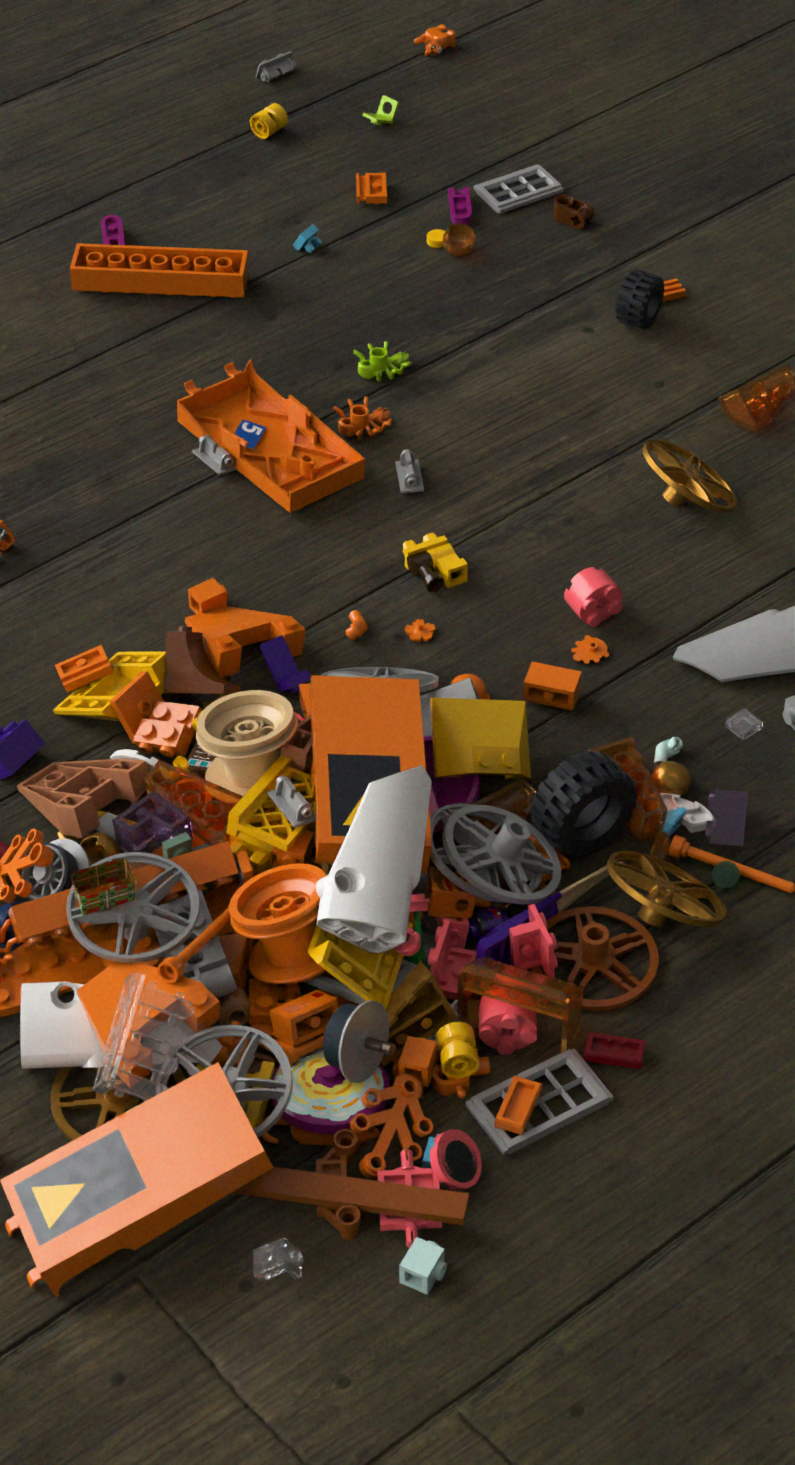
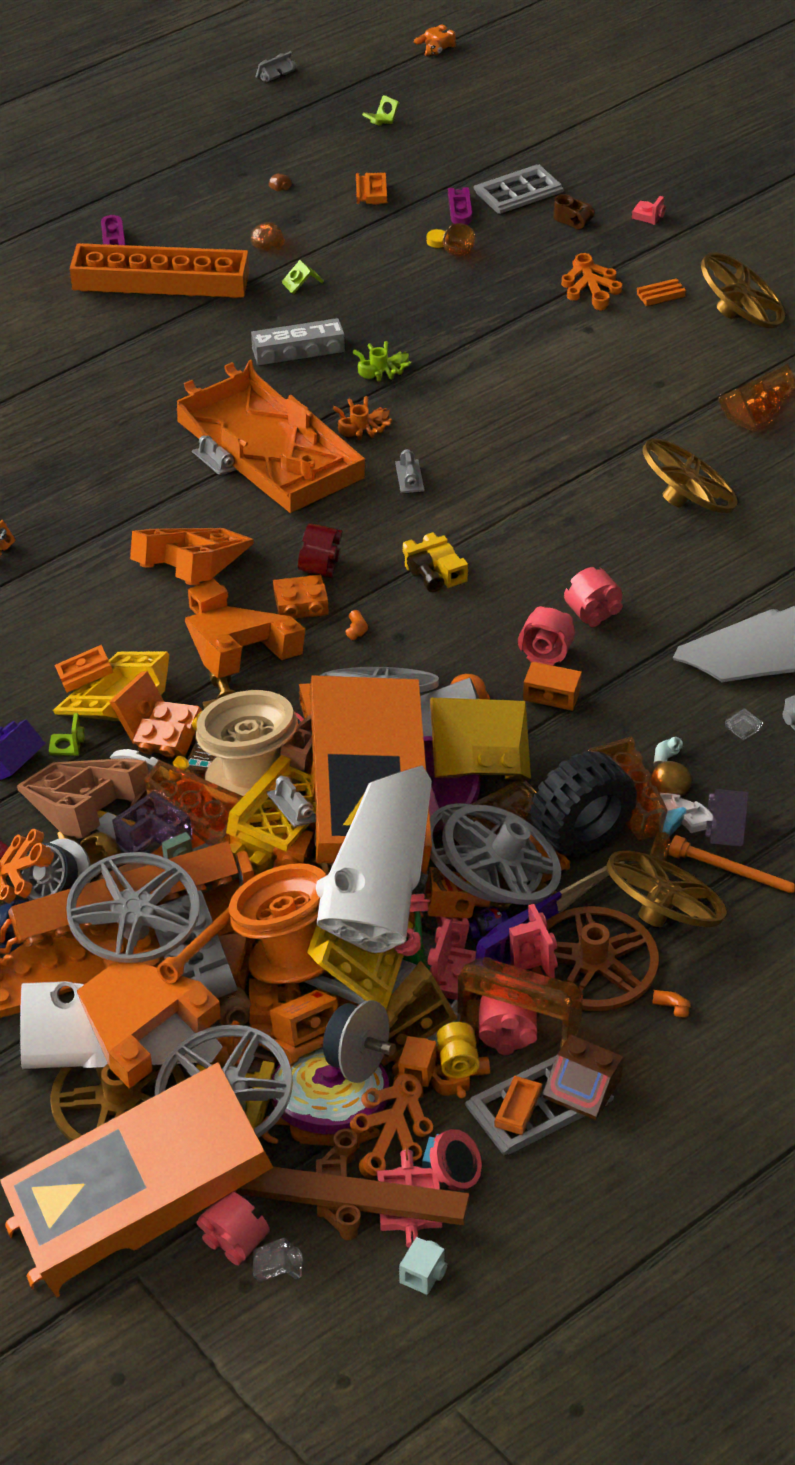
piece [72,858,137,915] -> none
clear fence [92,972,194,1102] -> none
reddish brown arch [164,626,240,695] -> none
blue sticker [234,419,267,449] -> none
yellow wheel [250,103,288,139] -> none
dark purple bracket [260,636,311,693] -> none
medium azure tile [292,224,322,254] -> none
orange plant [405,619,436,642] -> none
orange piece [571,635,609,664] -> none
dark red plate [584,1032,646,1070] -> none
black tyre [615,269,664,330] -> none
clear green plate [712,861,740,889] -> none
none -> lime bracket [49,713,85,756]
none -> orange wedge [130,528,254,585]
none -> coral brick [196,1192,270,1265]
none -> clear orange hair [251,222,285,252]
none -> light grey brick [251,318,345,365]
none -> dark orange piece [269,174,292,191]
none -> orange plate [273,575,328,619]
none -> lime bracket [282,260,324,294]
none -> dark red brick [298,523,343,578]
none -> coral brick [518,607,575,666]
none -> reddish brown slope [543,1034,624,1120]
none -> orange plant [561,253,622,310]
none -> coral bracket [632,196,666,225]
none -> orange arm [653,990,691,1018]
none -> pearl gold wheel [701,252,785,328]

